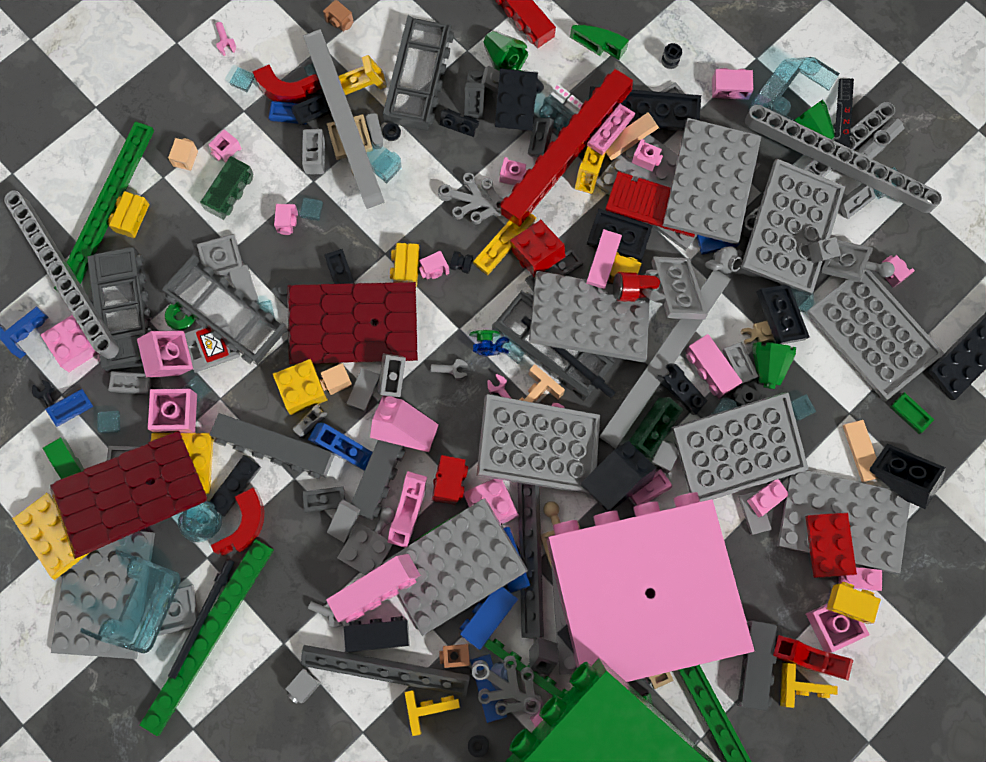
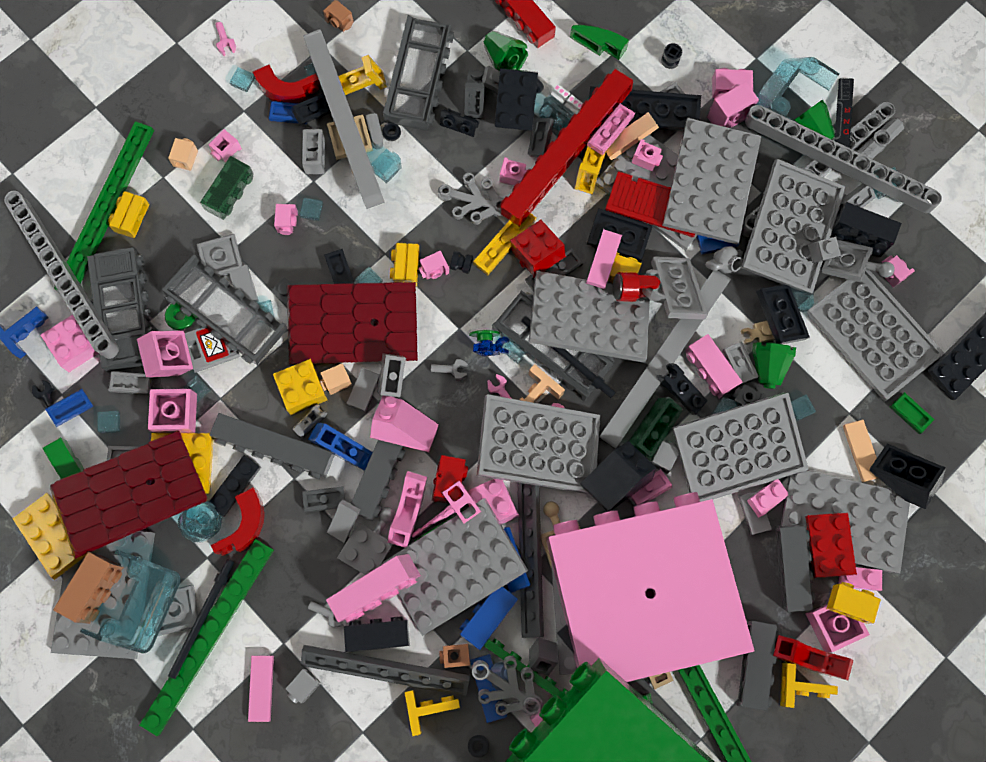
none -> nougat brick [53,552,124,624]
none -> bright pink tile [248,656,274,722]
none -> clear light blue tile [355,267,383,283]
none -> bright pink piece [411,480,481,538]
none -> bright pink brick [707,82,759,128]
none -> dark grey brick [775,525,815,612]
none -> black brick [830,202,902,257]

